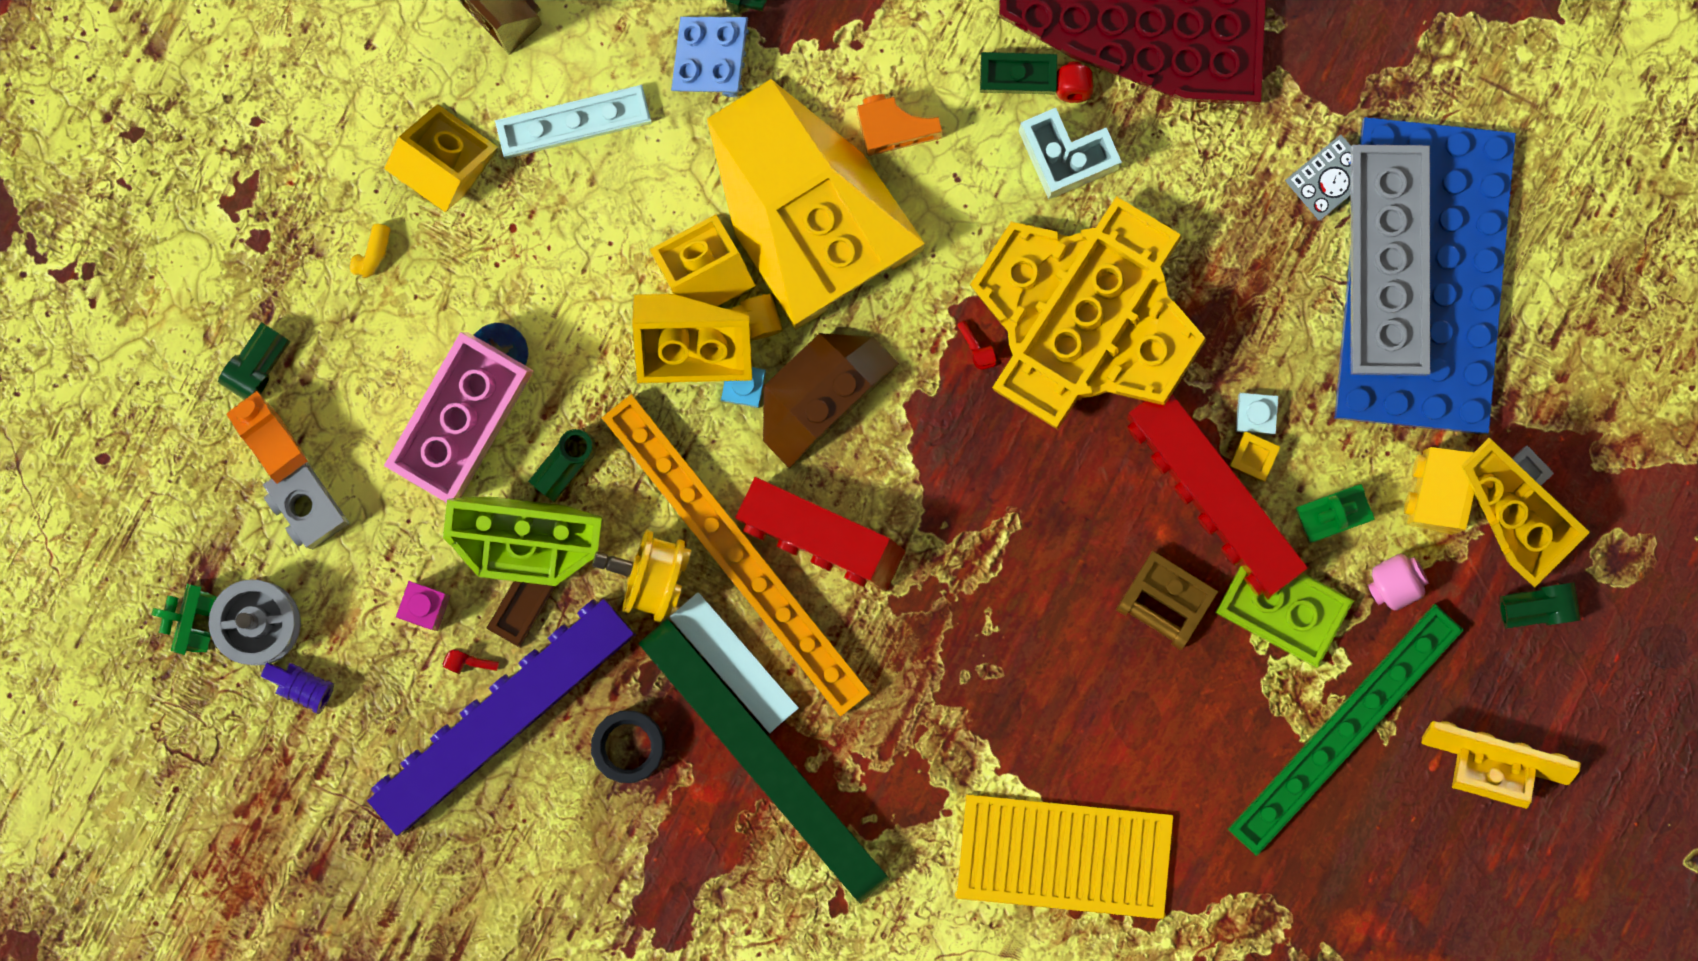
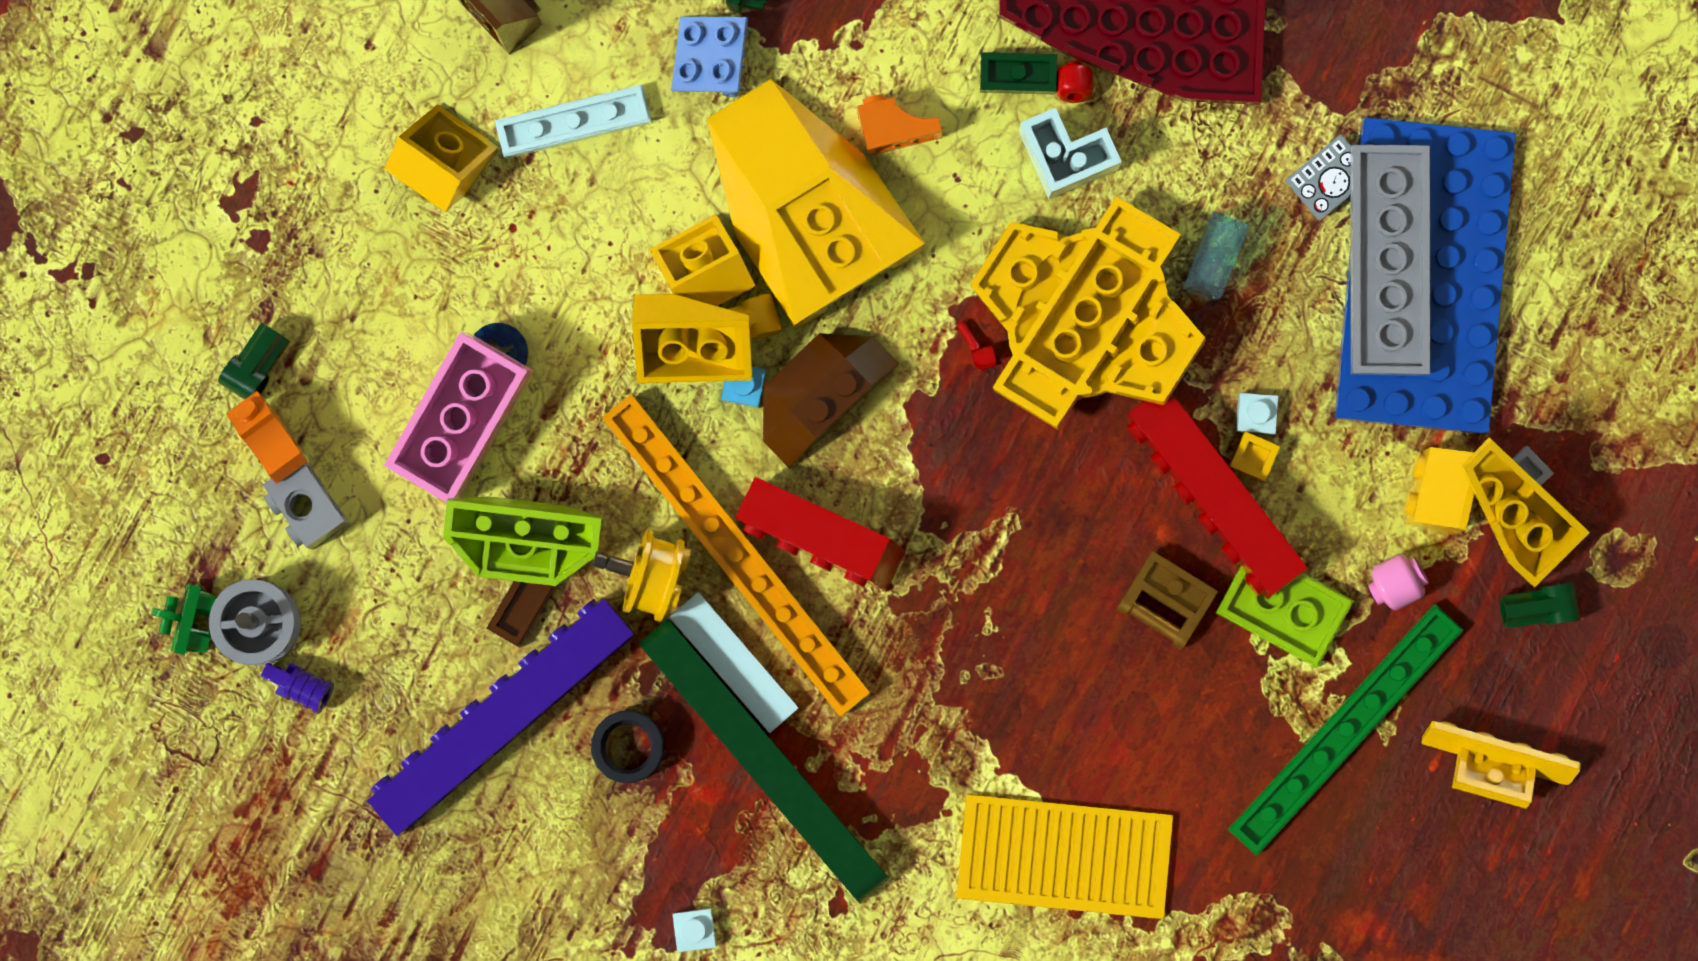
yellow arm [350,224,391,278] -> none
dark pink brick [396,581,451,631] -> none
red hand [442,649,499,674] -> none
dark green piece [528,429,597,502] -> none
green hips [1296,484,1375,543] -> none
none -> light aqua plate [673,908,716,952]
none -> clear light blue brick [1182,211,1250,302]

